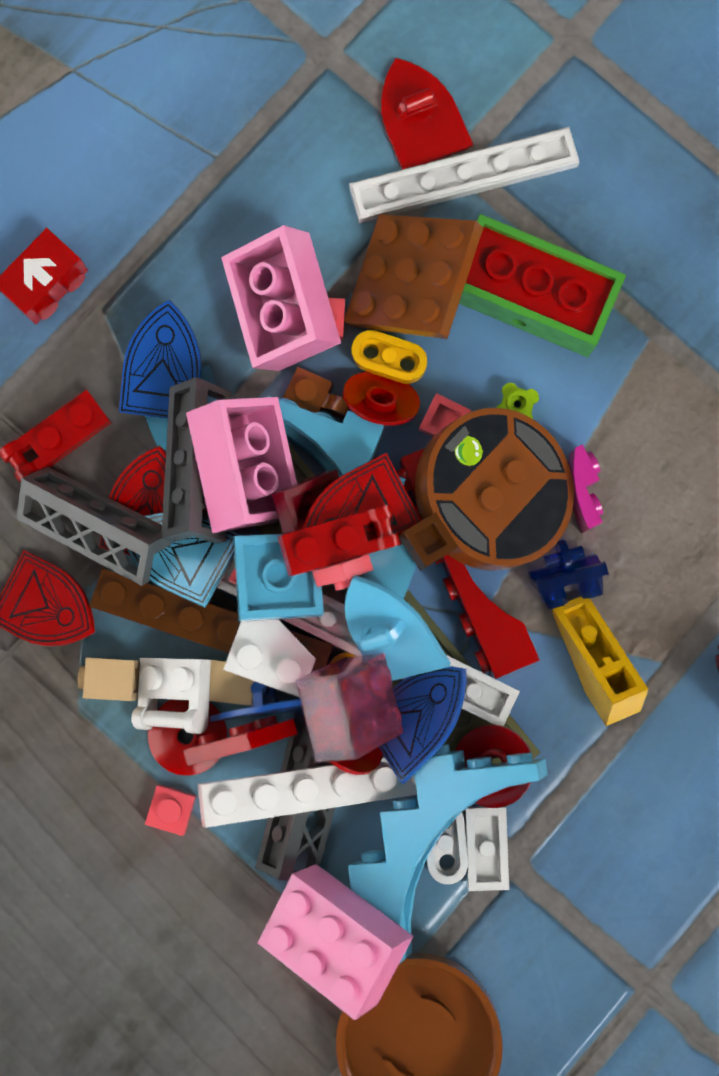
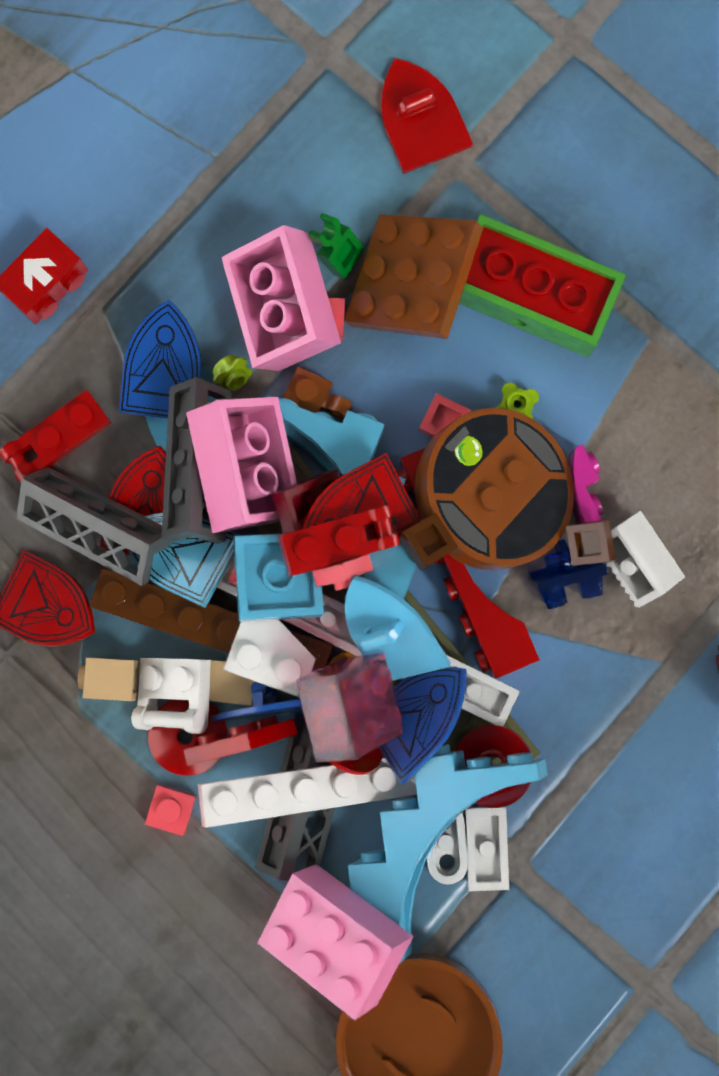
red dish [343,372,420,425] -> none
white tile [349,127,580,224] -> none
yellow plate [352,330,427,384] -> none
yellow slope [552,594,649,726] -> none
none -> lime plate [212,355,252,391]
none -> green plate [309,213,365,279]
none -> plate [565,519,616,566]
none -> white brick [607,511,685,608]

